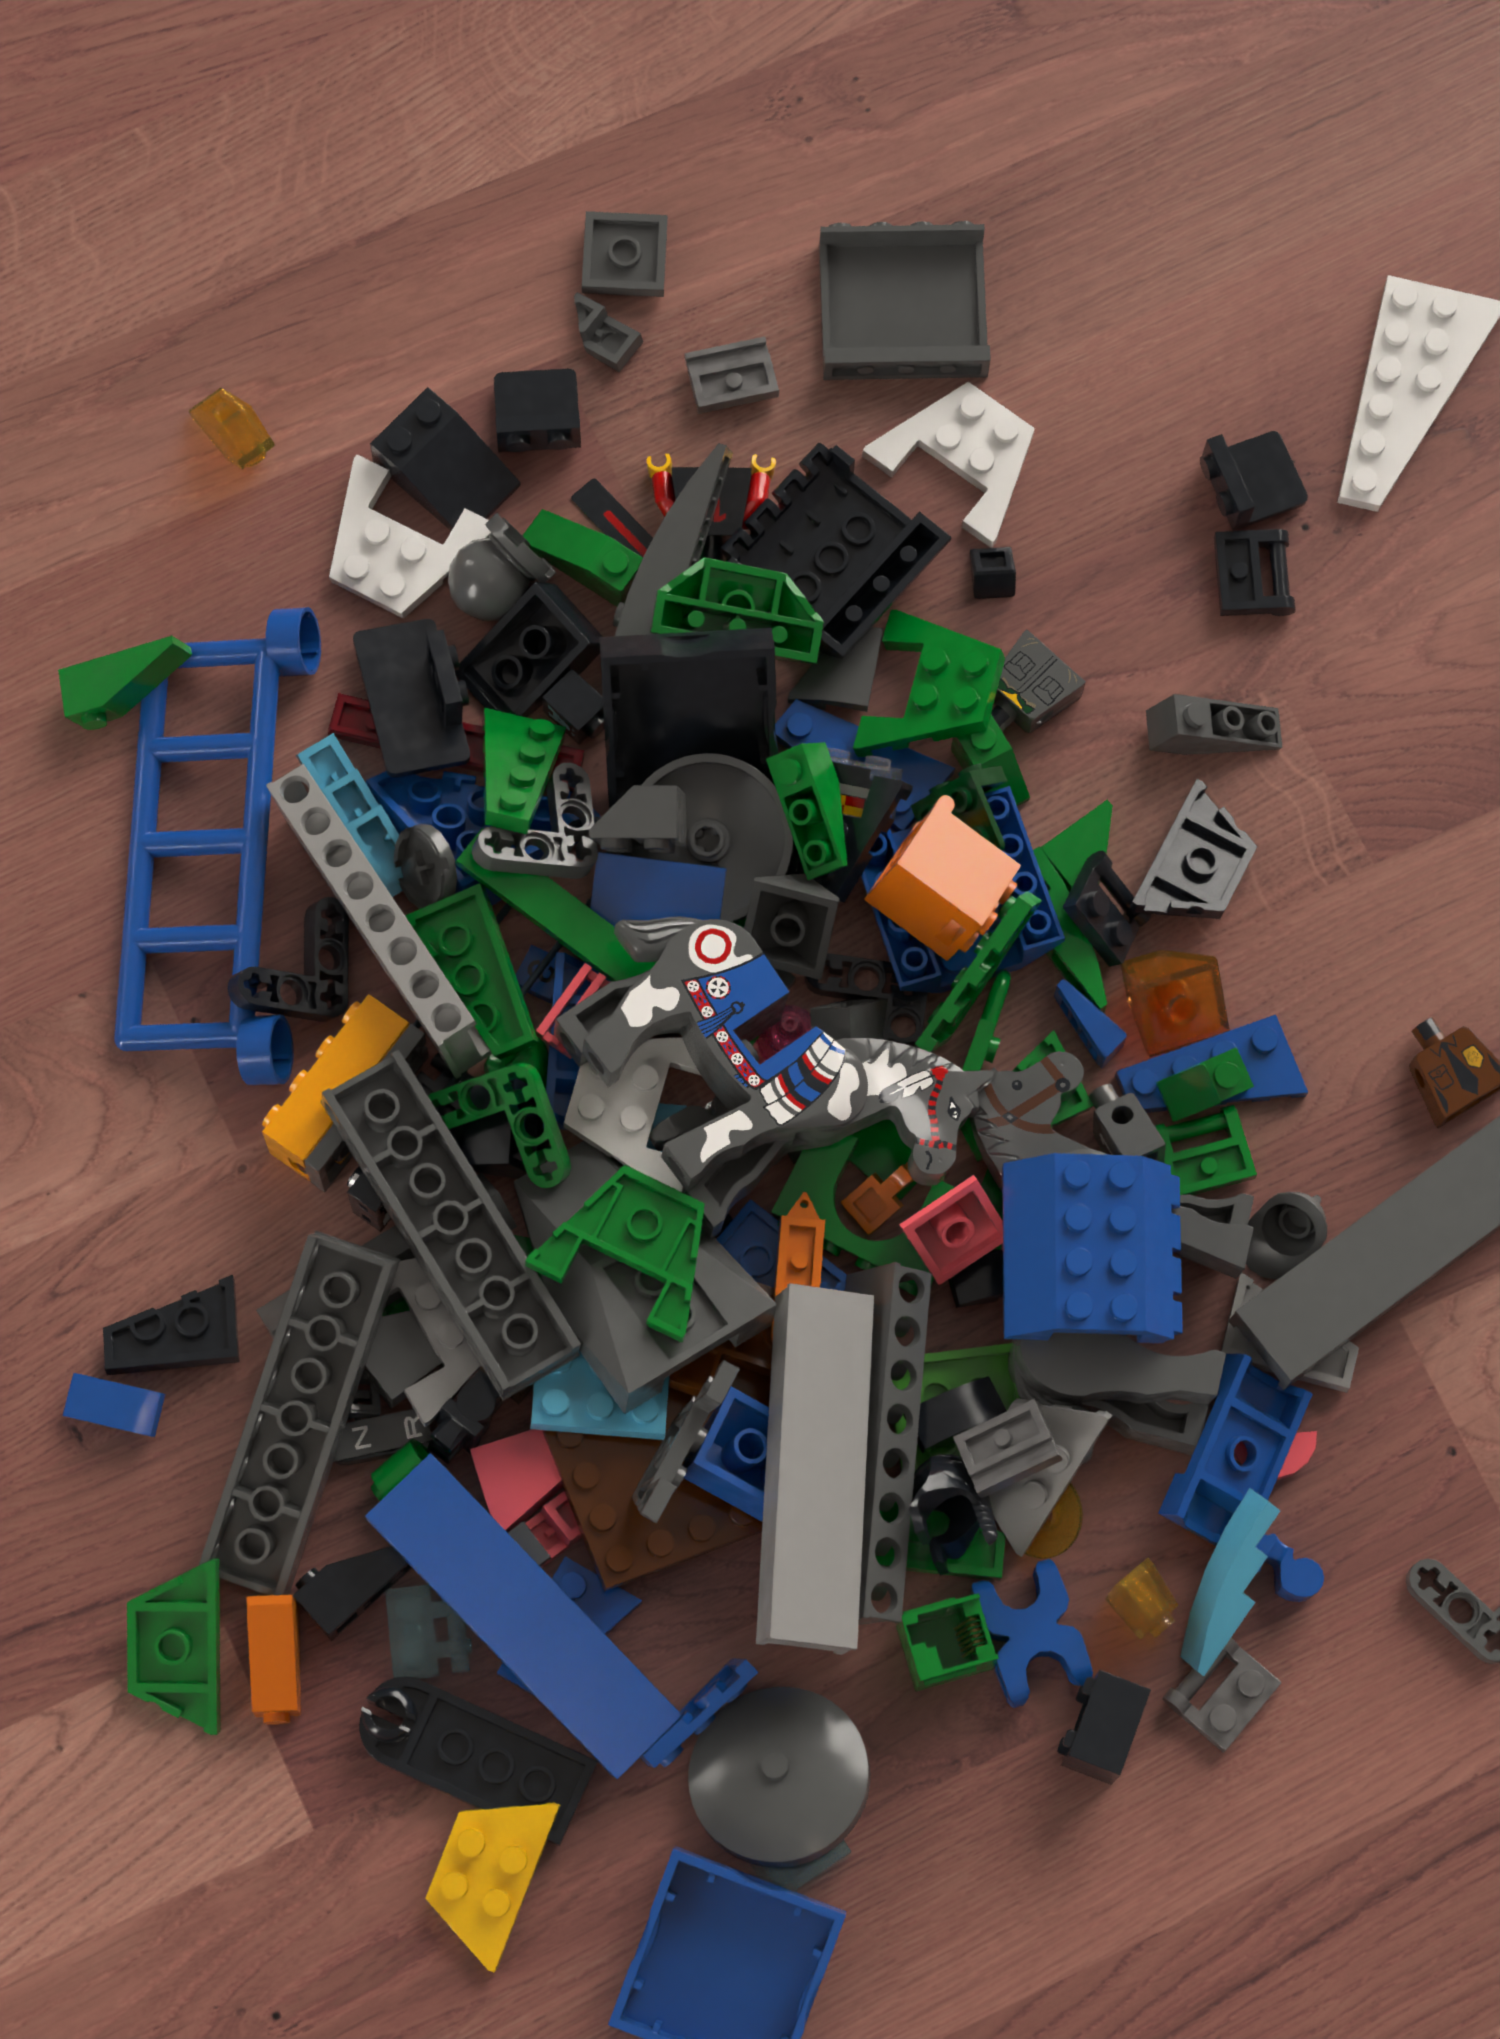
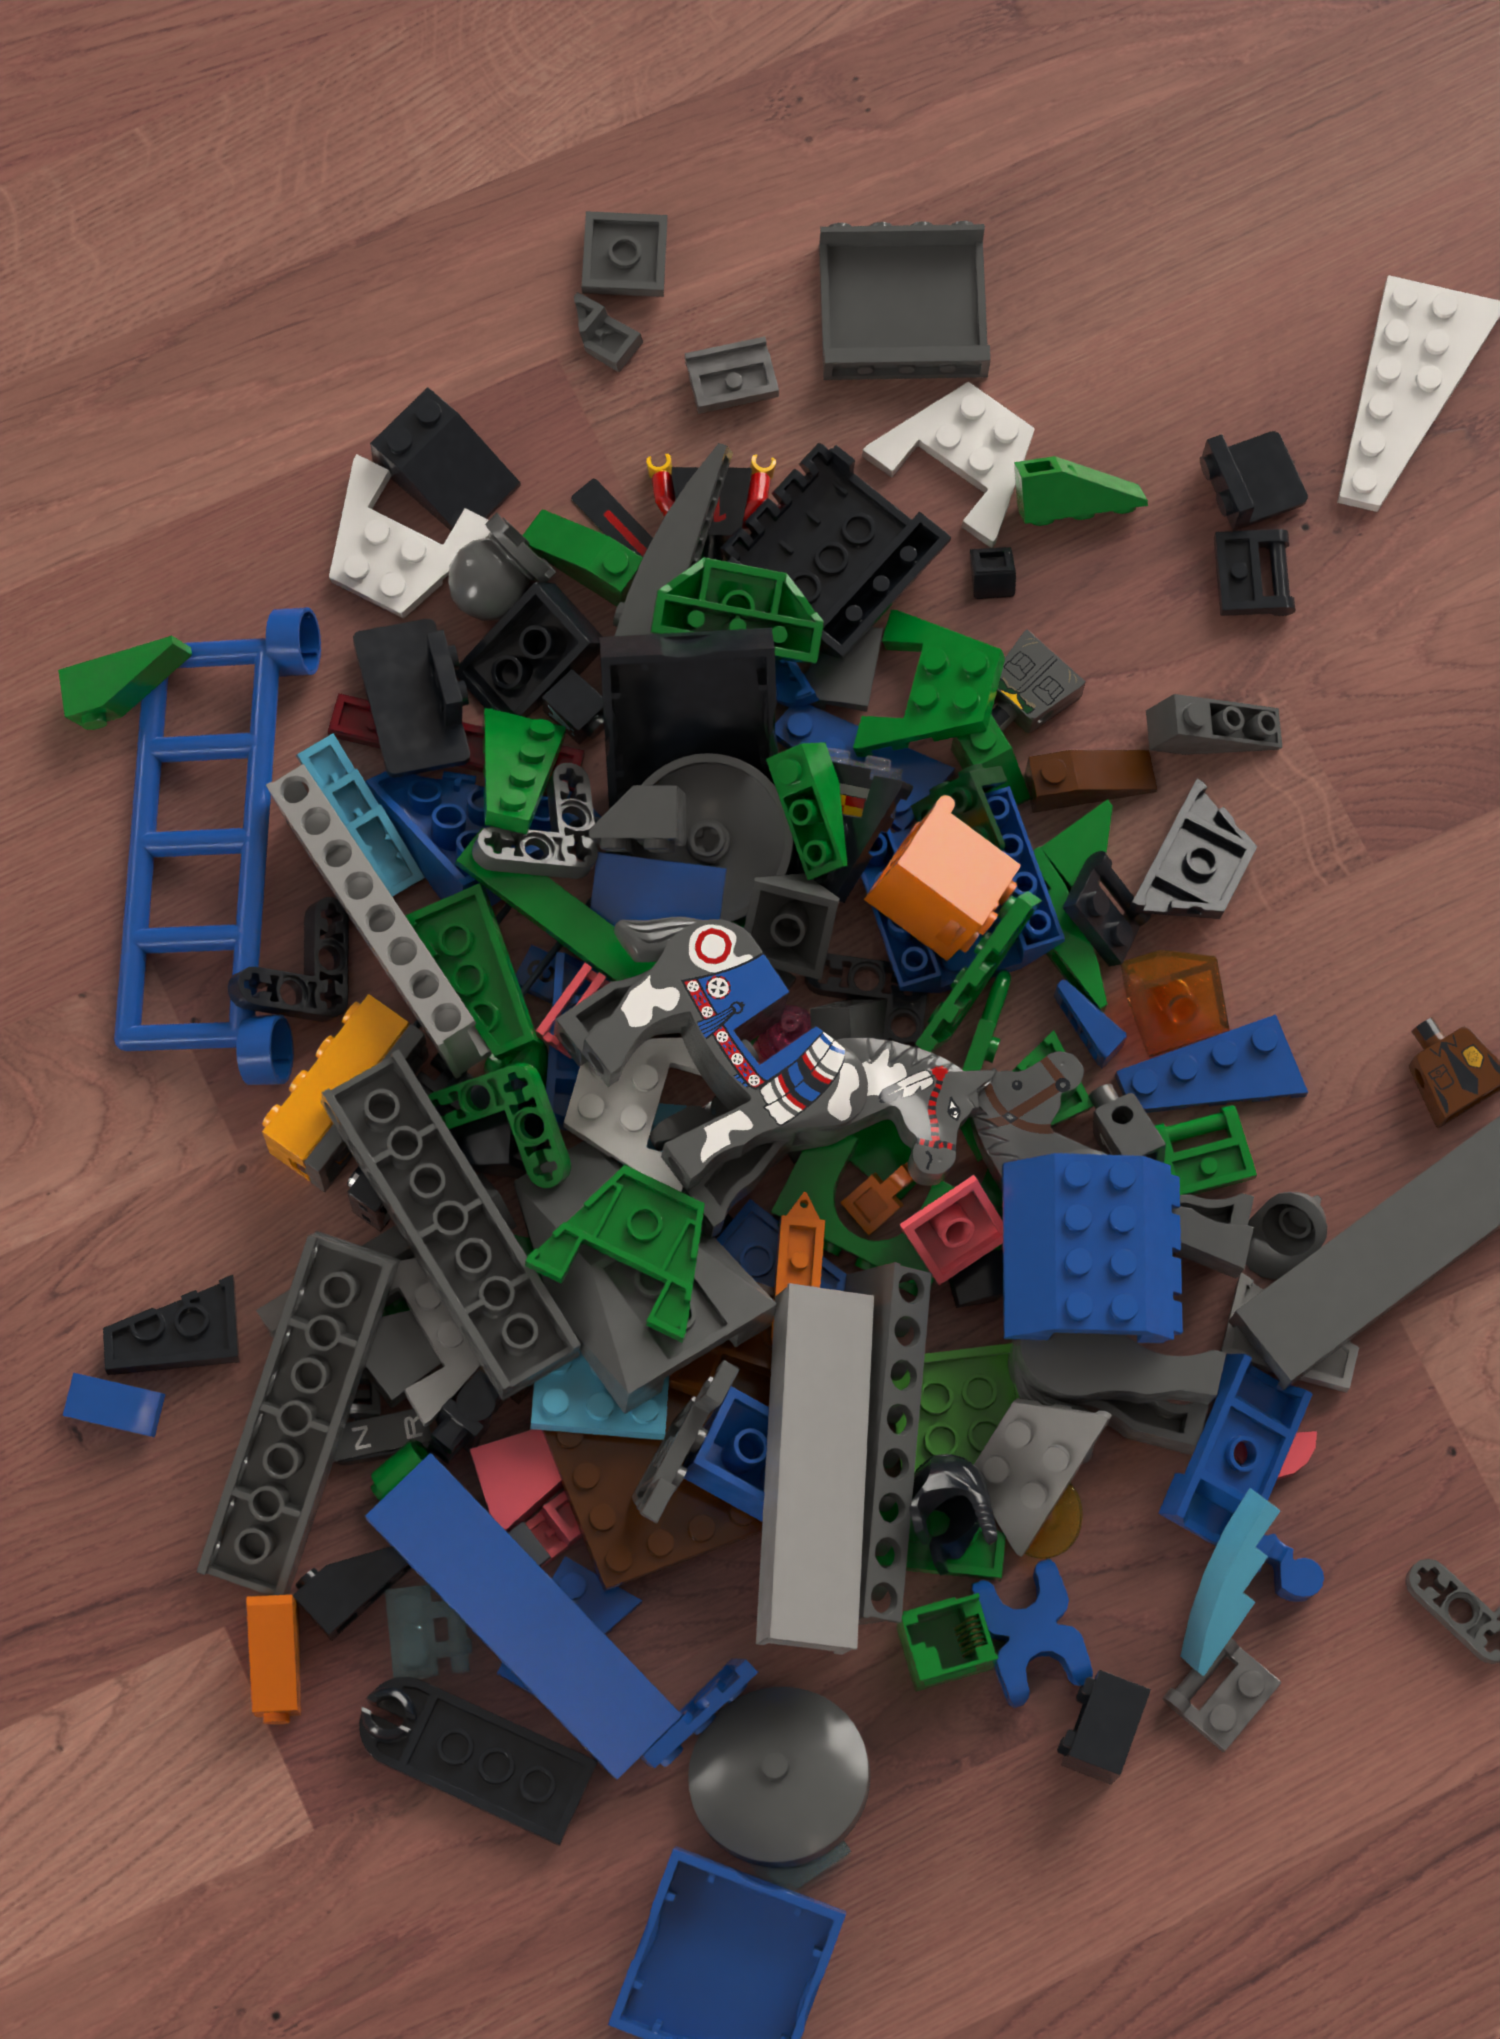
green wing [127,1559,221,1735] -> none
clear yellow slope [188,387,276,470] -> none
dark grey tile [394,824,457,909] -> none
yellow wing [425,1803,561,1972] -> none
black bracket [494,368,581,452] -> none
black slope [903,1376,1007,1453] -> none
flat silver plate [953,1399,1063,1498] -> none
clear yellow slope [1105,1558,1179,1640] -> none
green slope [1155,1047,1254,1122] -> none
none -> blue tile [775,660,819,707]
none -> green slope [1014,456,1148,526]
none -> reddish brown slope [1024,750,1158,813]

